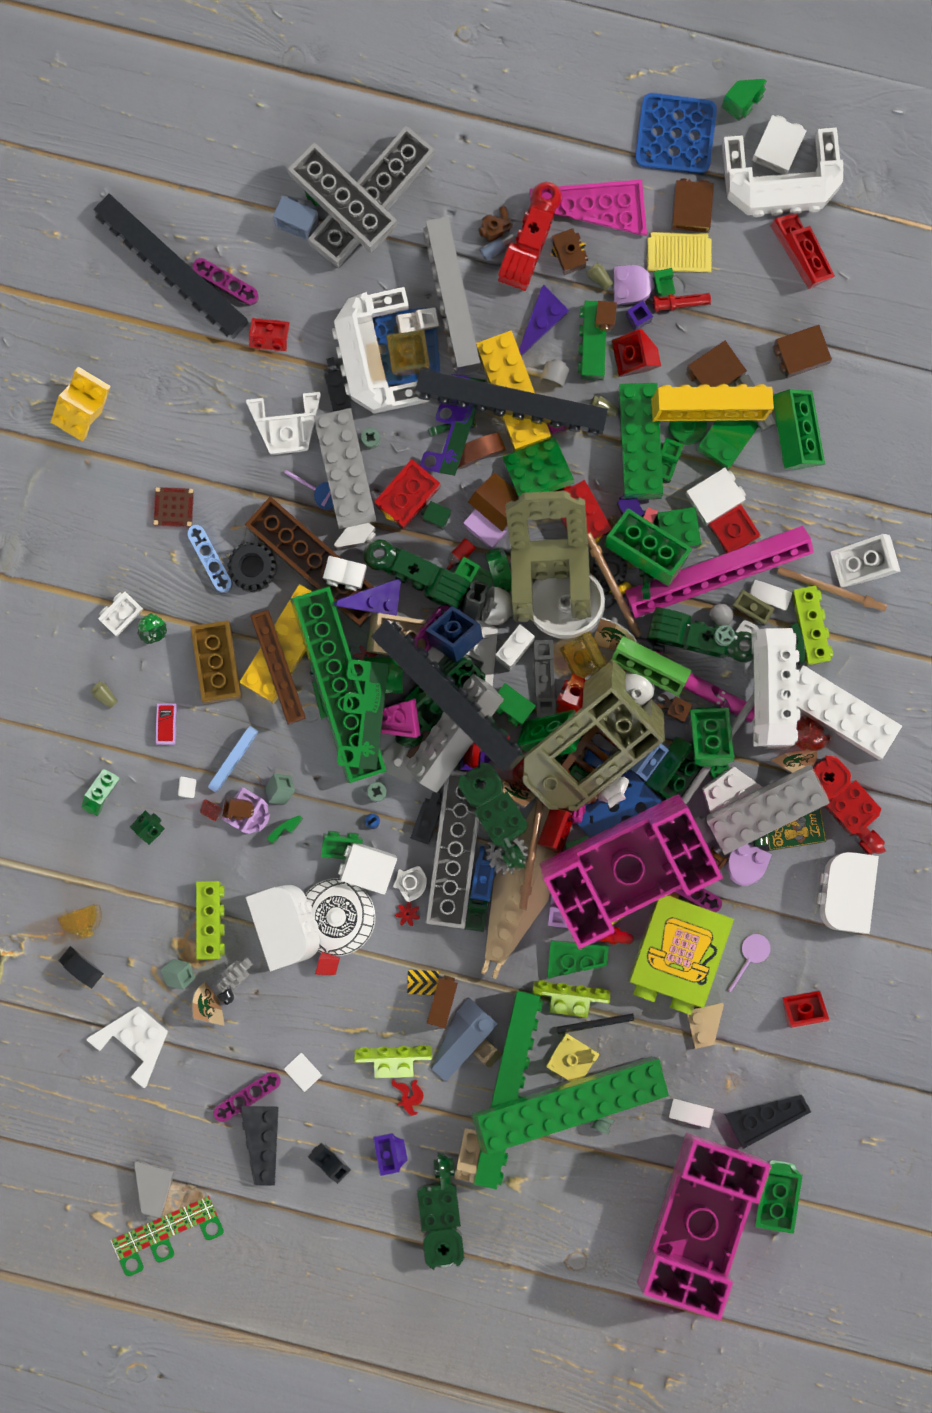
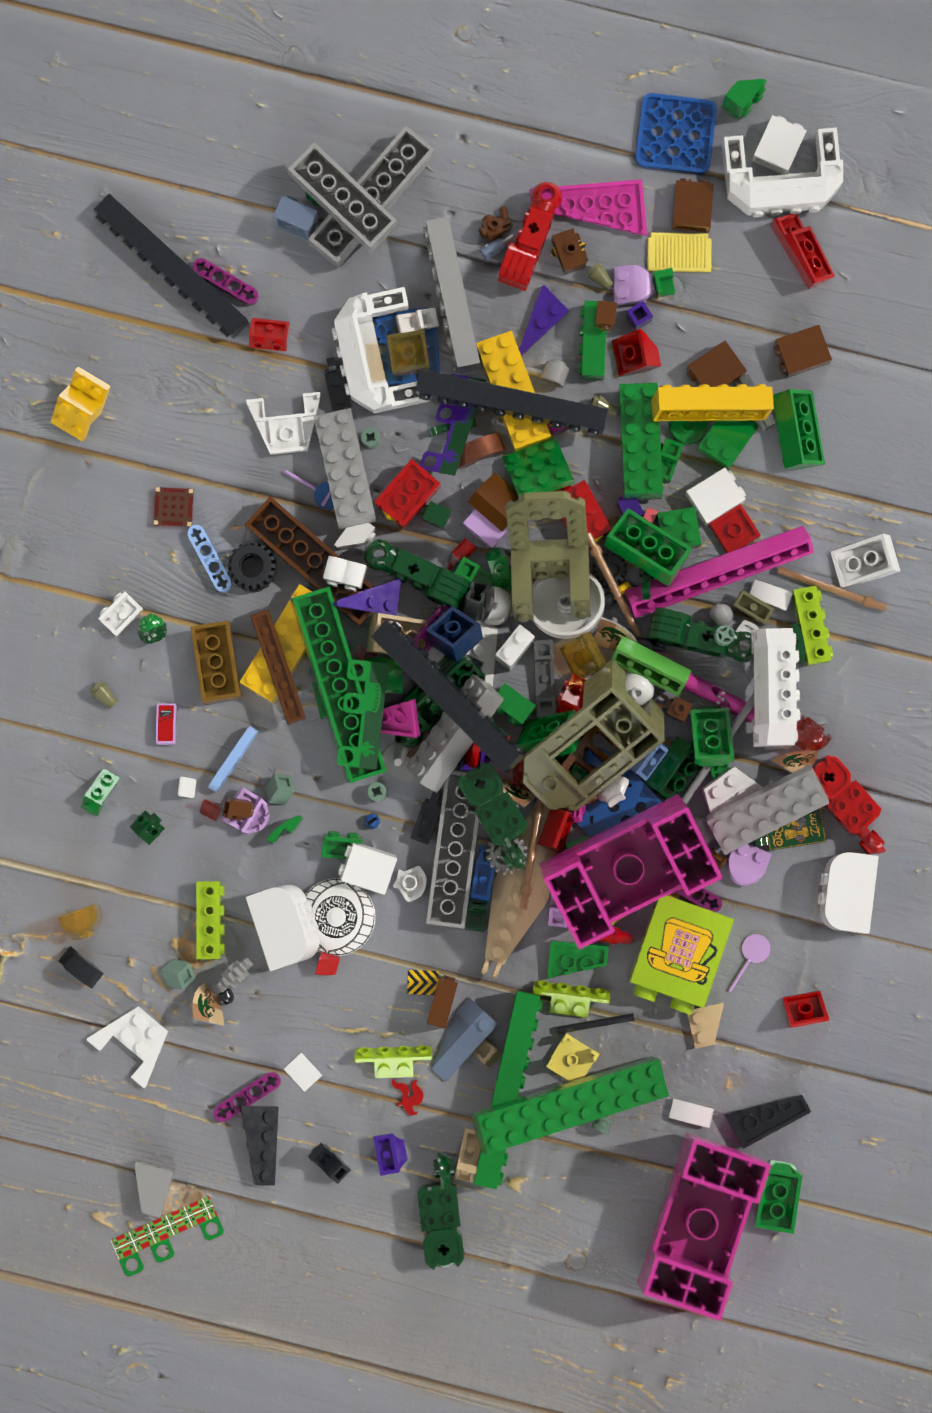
red plant [395,902,420,926] -> none
red pin [653,293,711,313] -> none
white brick [783,665,902,760] -> none

